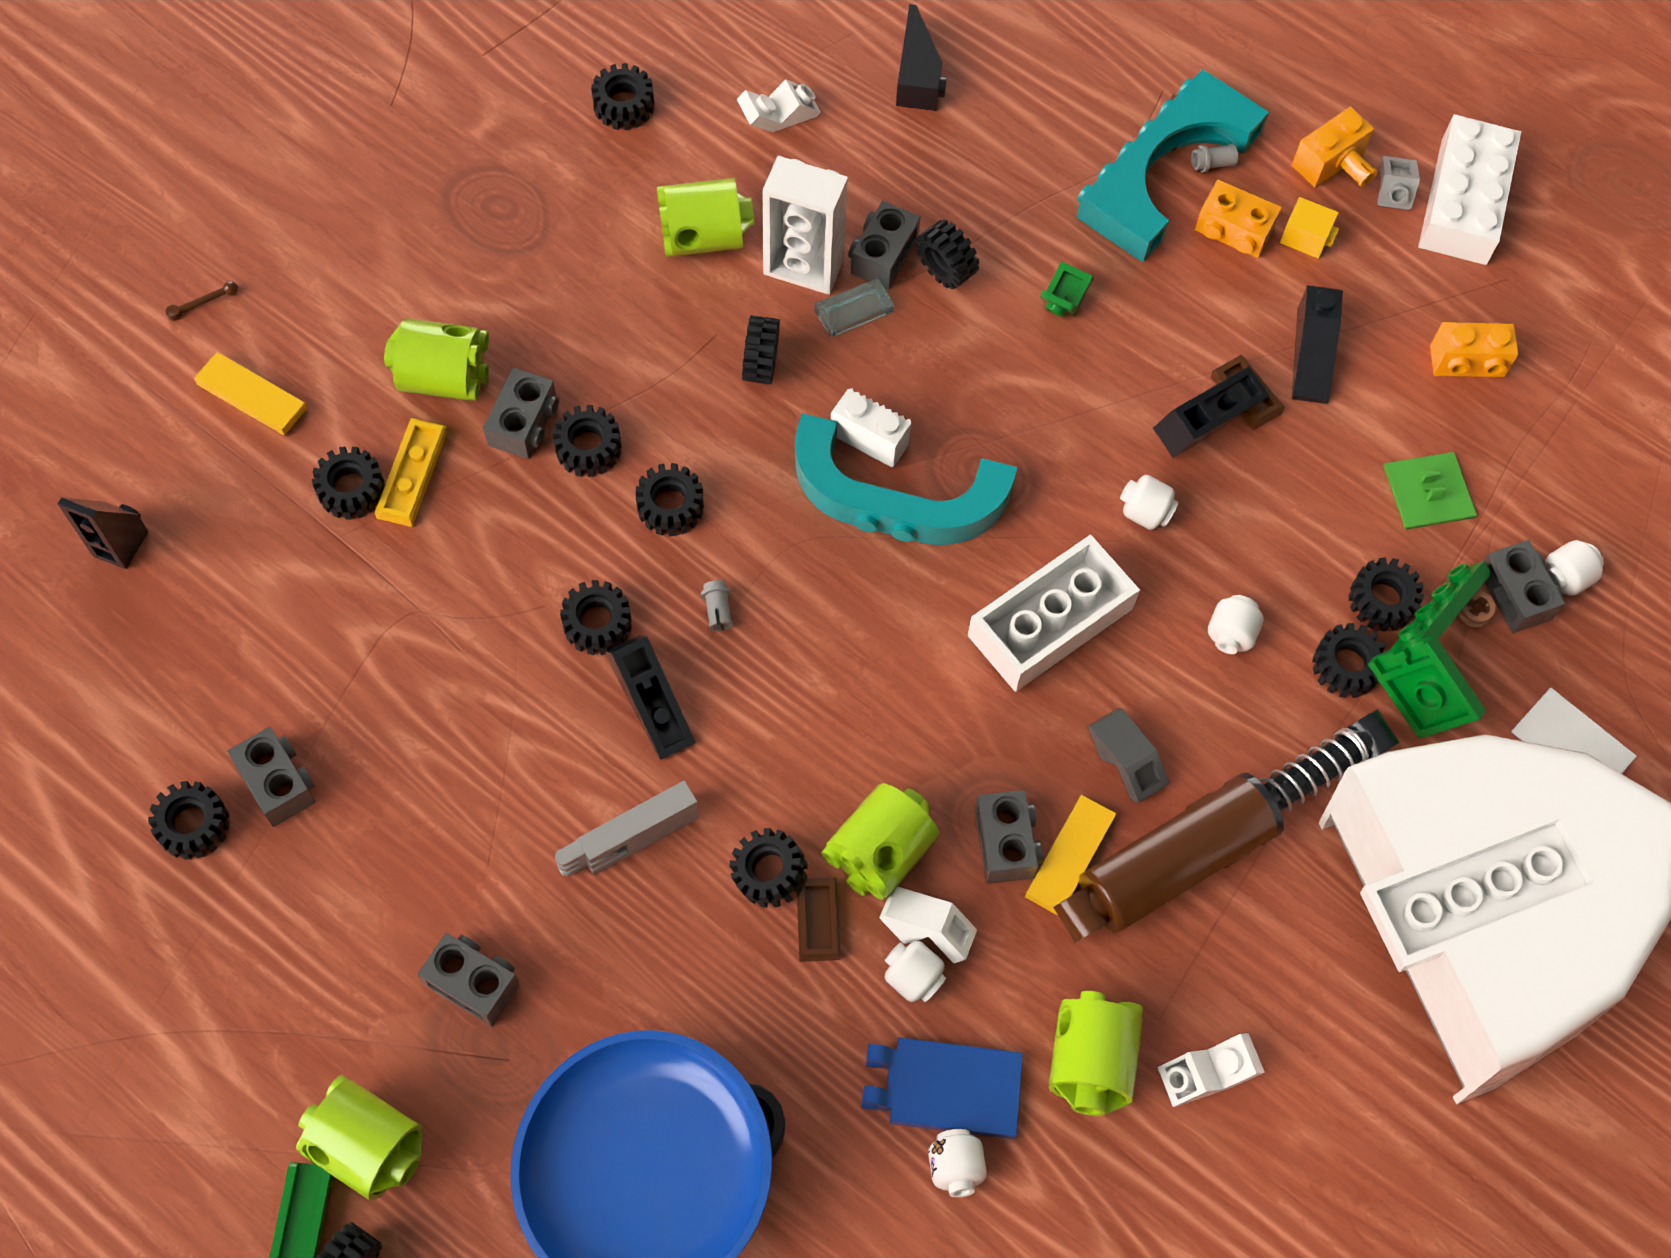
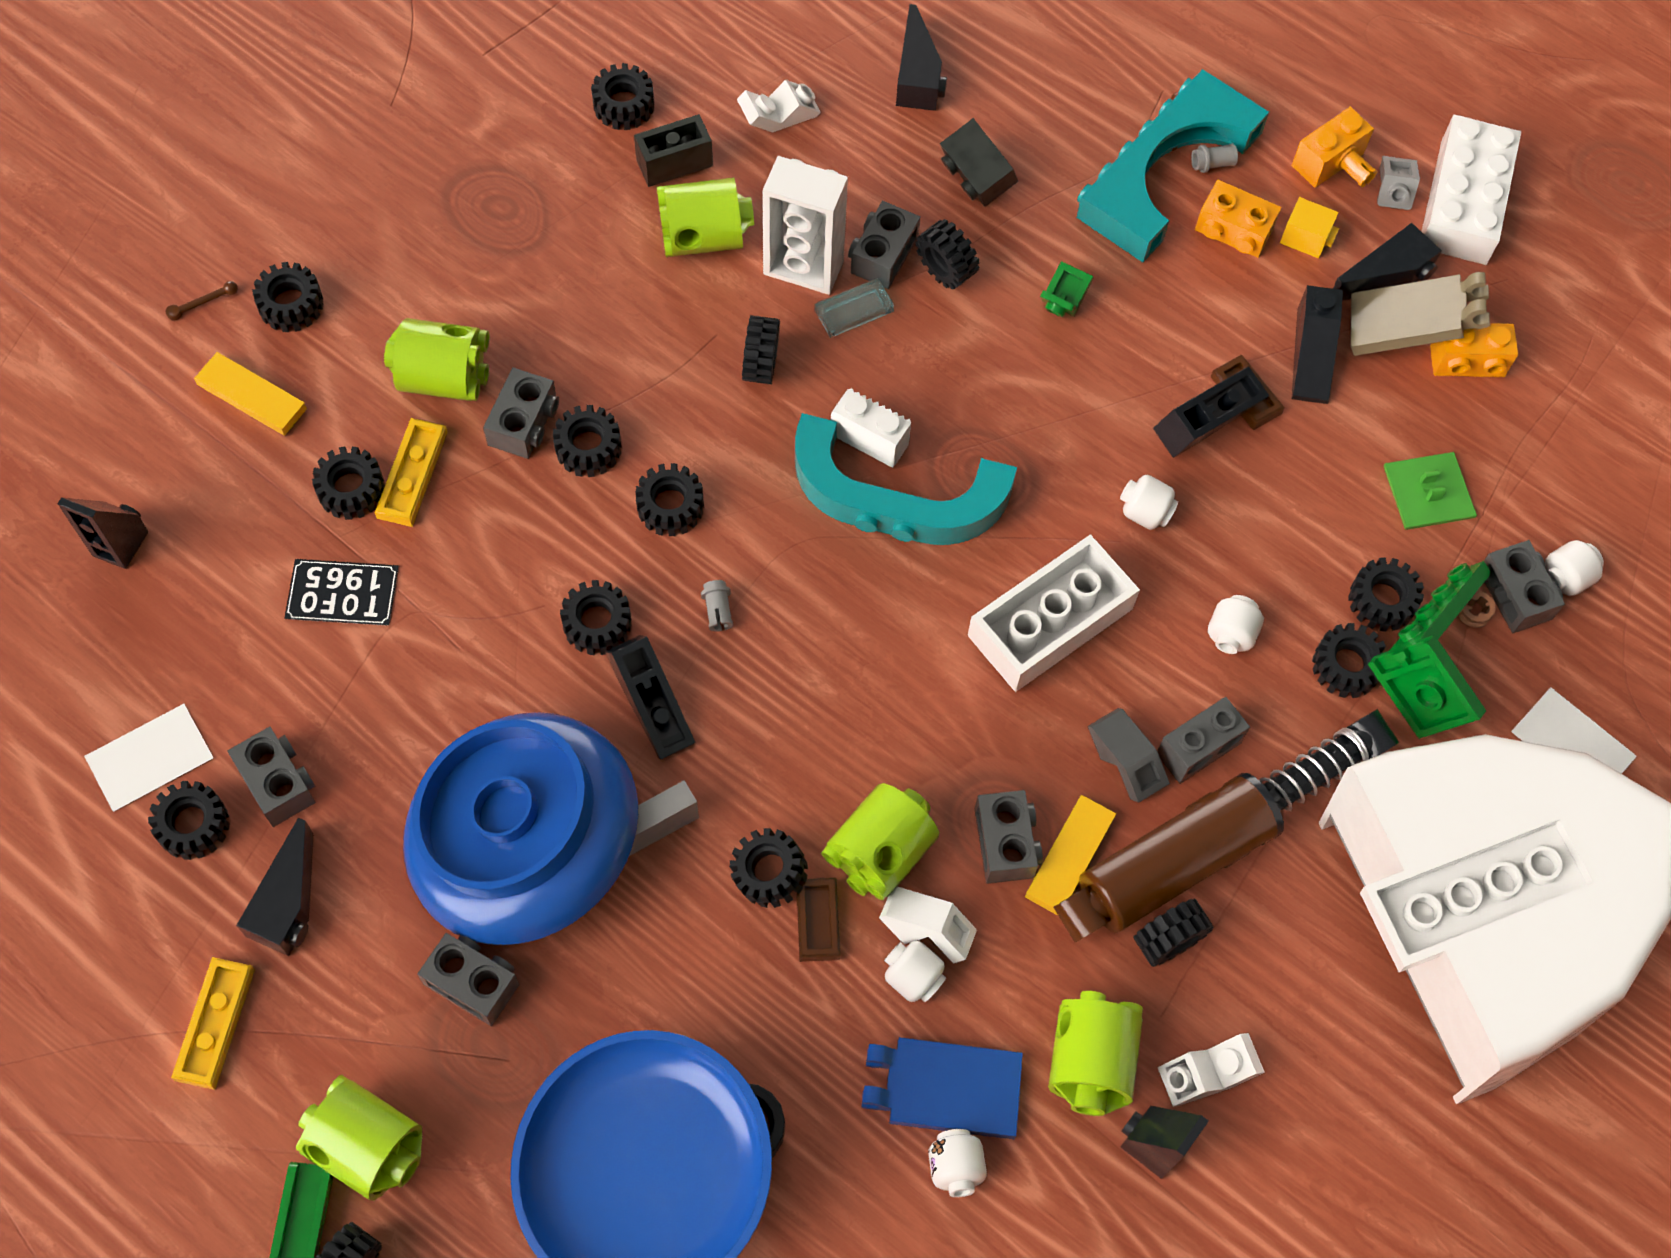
none -> white sticker [84,704,213,812]
none -> yellow tile [171,957,255,1090]
none -> black slope [236,818,314,956]
none -> black tyre [252,262,324,332]
none -> black sticker [284,559,399,626]
none -> blue dish [403,712,638,945]
none -> pearl dark grey brick [634,114,713,187]
none -> pearl dark grey brick [940,118,1018,207]
none -> black slope [1120,1106,1209,1179]
none -> black tyre [1133,898,1214,967]
none -> dark grey brick [1157,697,1250,784]
none -> black slope [1333,223,1442,301]
none -> tile [1351,272,1490,356]

